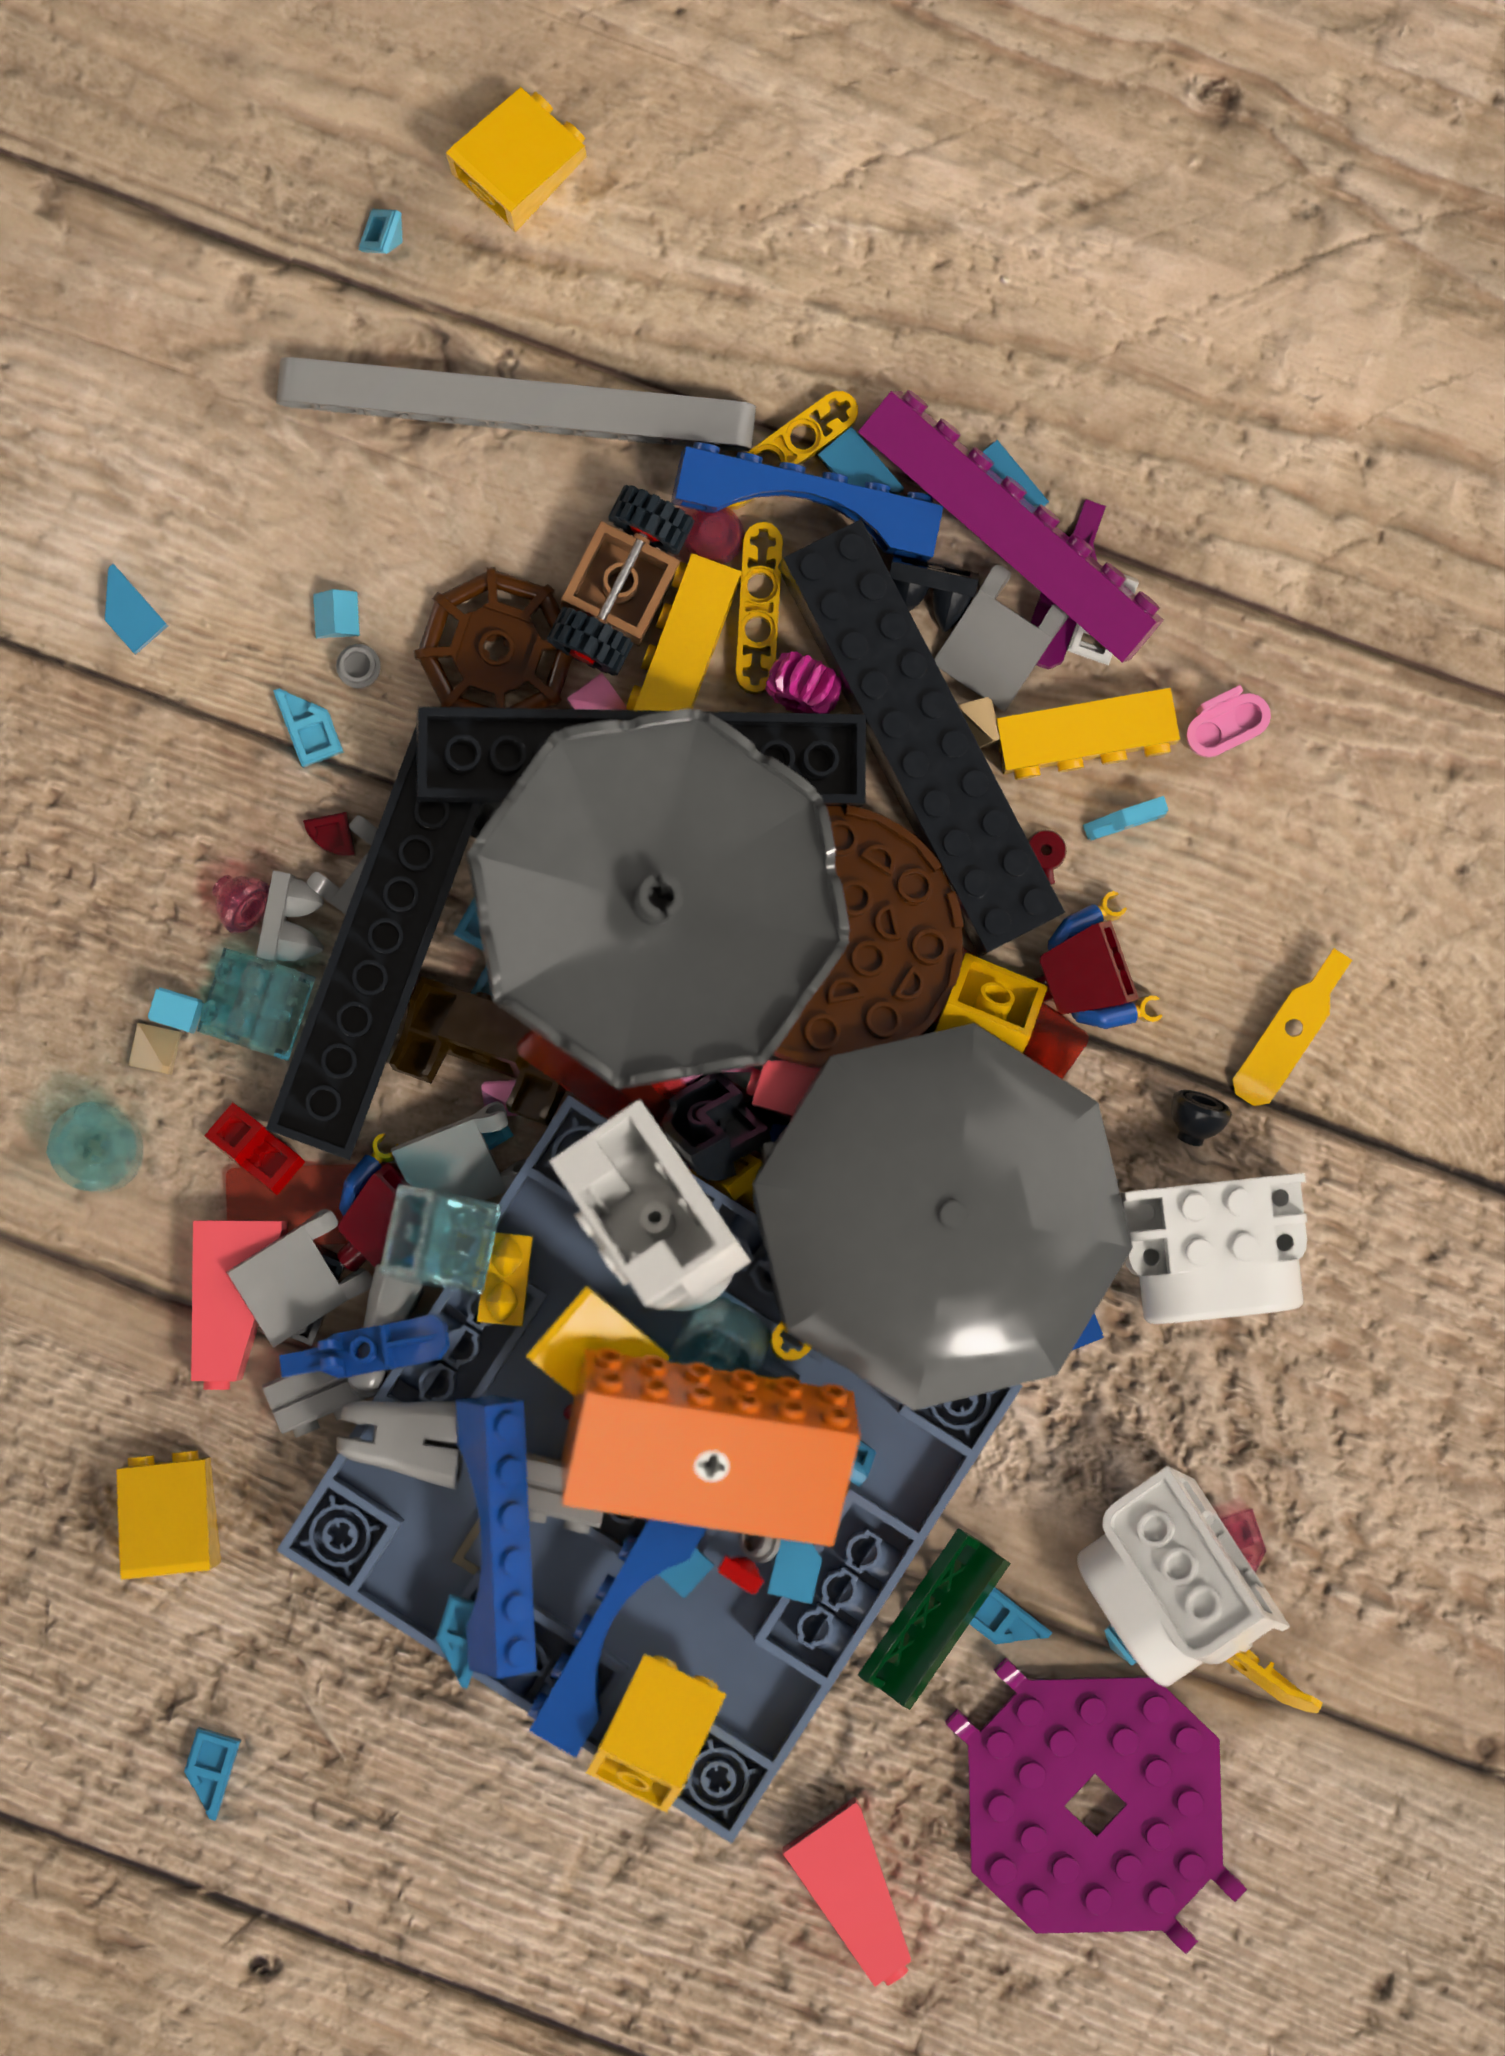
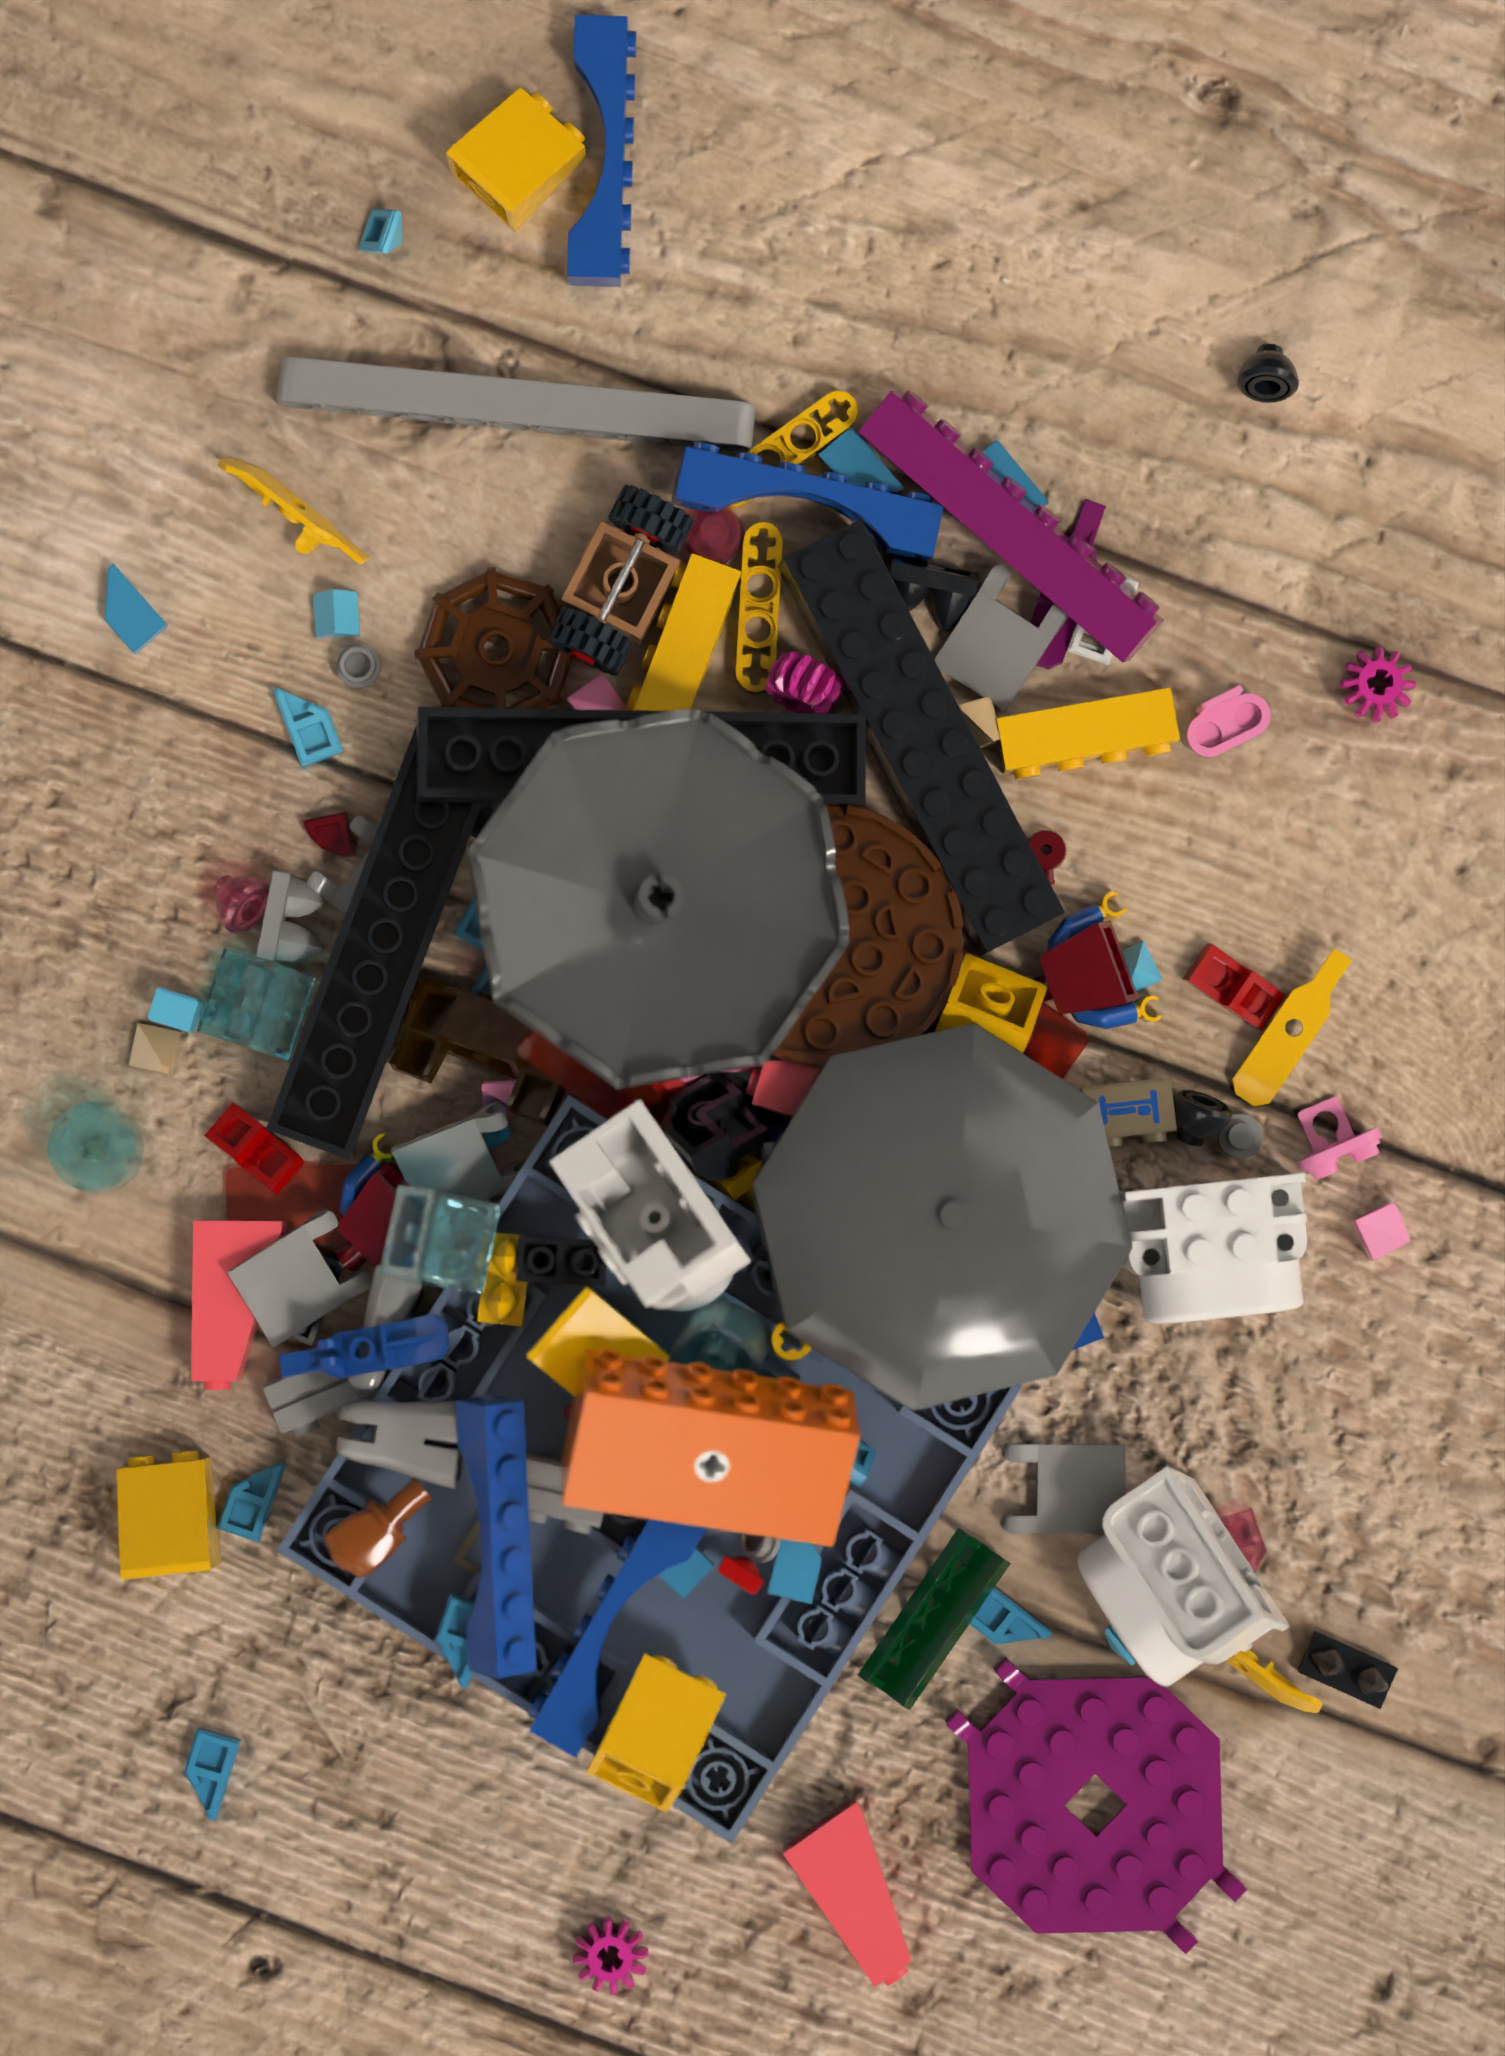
medium azure tile [1083,796,1169,841] -> none
none -> dark azure tile [216,1462,287,1542]
none -> yellow piece [218,457,370,565]
none -> dark orange piece [323,1478,432,1578]
none -> black slope [516,1236,607,1286]
none -> blue arch [567,15,637,287]
none -> dark pink gear [573,1916,649,1995]
none -> light grey flag [1004,1443,1126,1534]
none -> dark tan brick [1079,1077,1177,1147]
none -> medium azure slope [1122,940,1163,992]
none -> red slope [1183,943,1286,1031]
none -> light grey plate [1218,1114,1263,1158]
none -> black brick [1237,344,1299,403]
none -> bright pink bracket [1297,1097,1383,1180]
none -> black tile [1297,1631,1398,1709]
none -> dark pink gear [1339,646,1416,723]
none -> bright pink slope [1351,1202,1410,1261]

